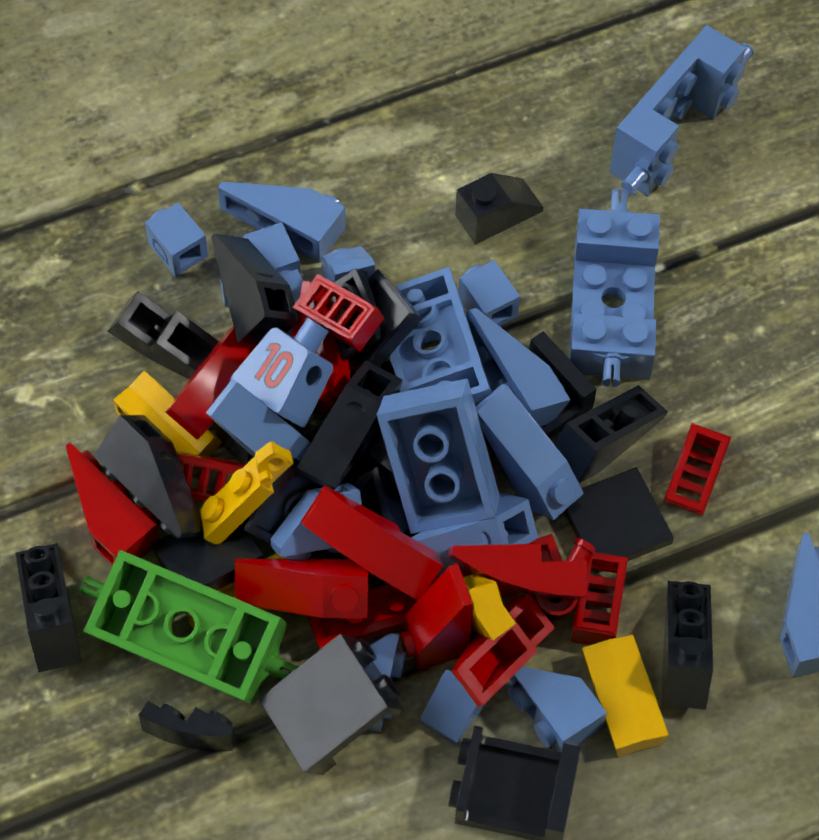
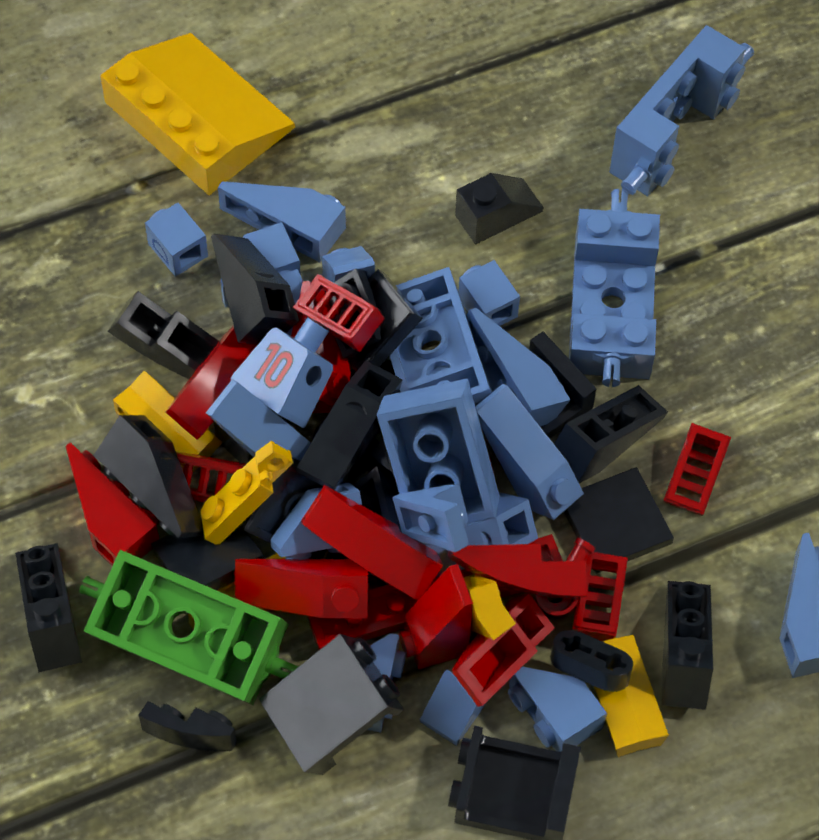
none -> yellow slope [100,33,295,196]
none -> medium blue slope [392,484,469,552]
none -> black beam [550,630,634,692]

